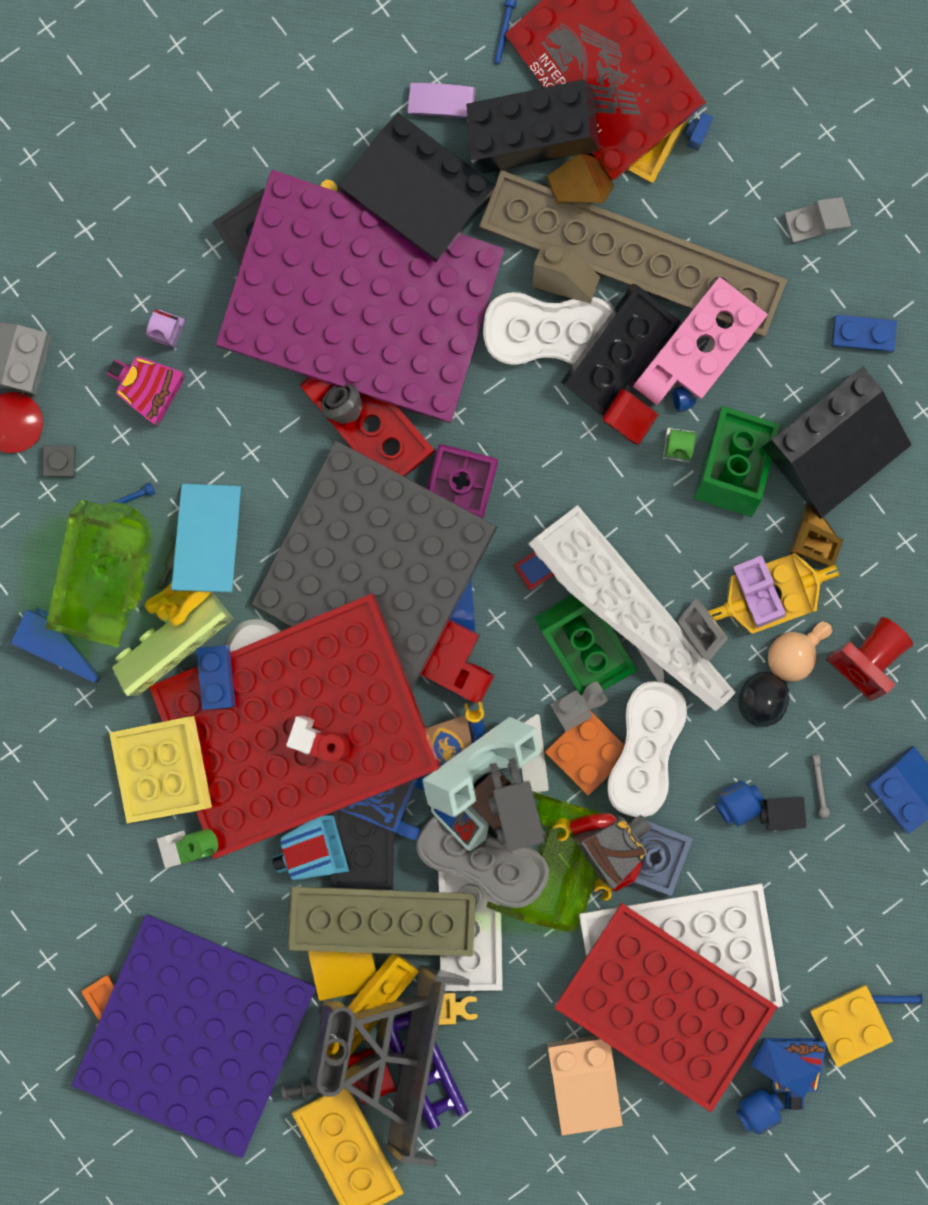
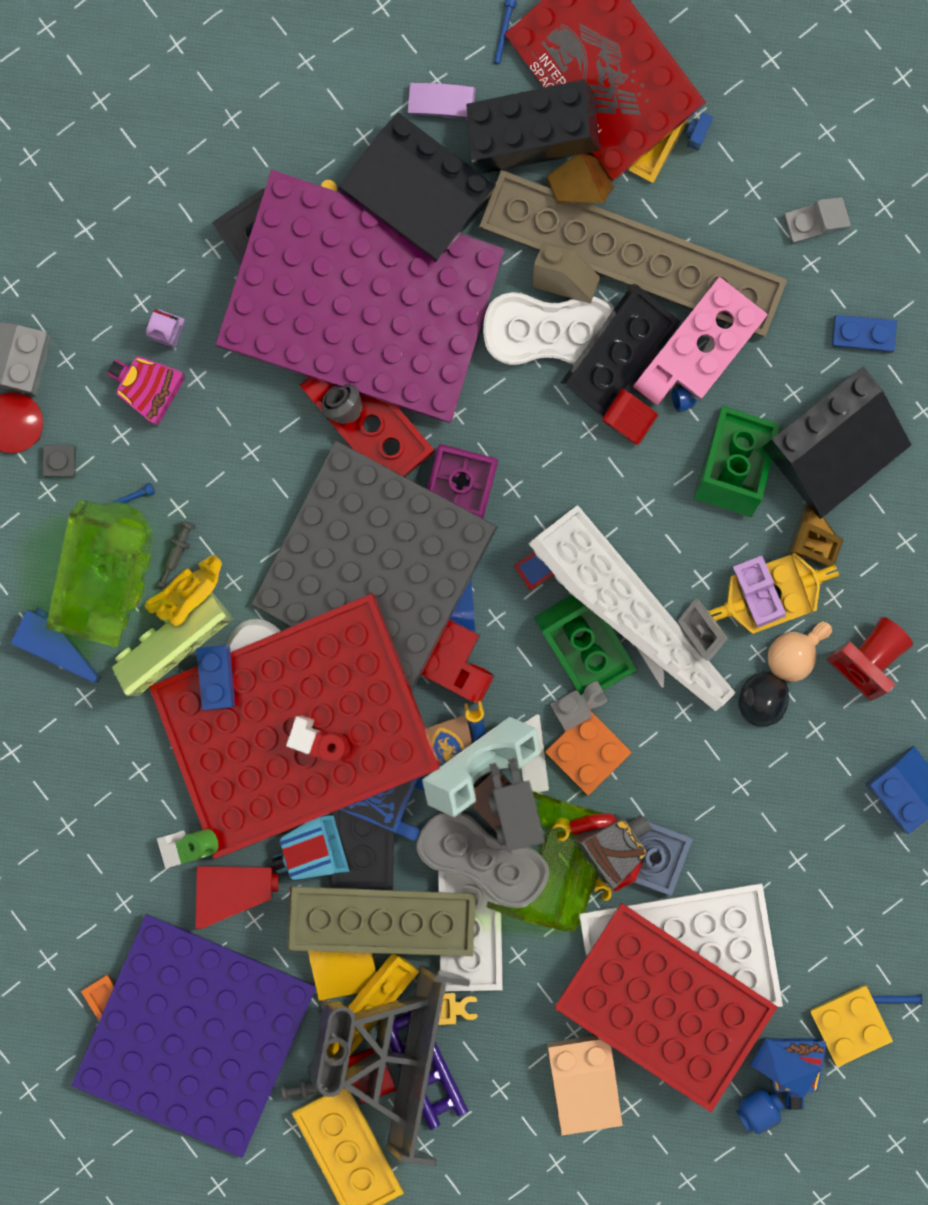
light yellow plate [109,716,212,823] -> none
medium azure piece [171,484,241,592] -> none
slope [431,805,489,851] -> none
white plate [608,682,687,817] -> none
bright green leg [663,428,696,463] -> none
blue head [715,780,763,827] -> none
black brick [759,796,807,831] -> none
light grey hinge [812,754,830,818] -> none
none -> red slope [196,865,279,929]

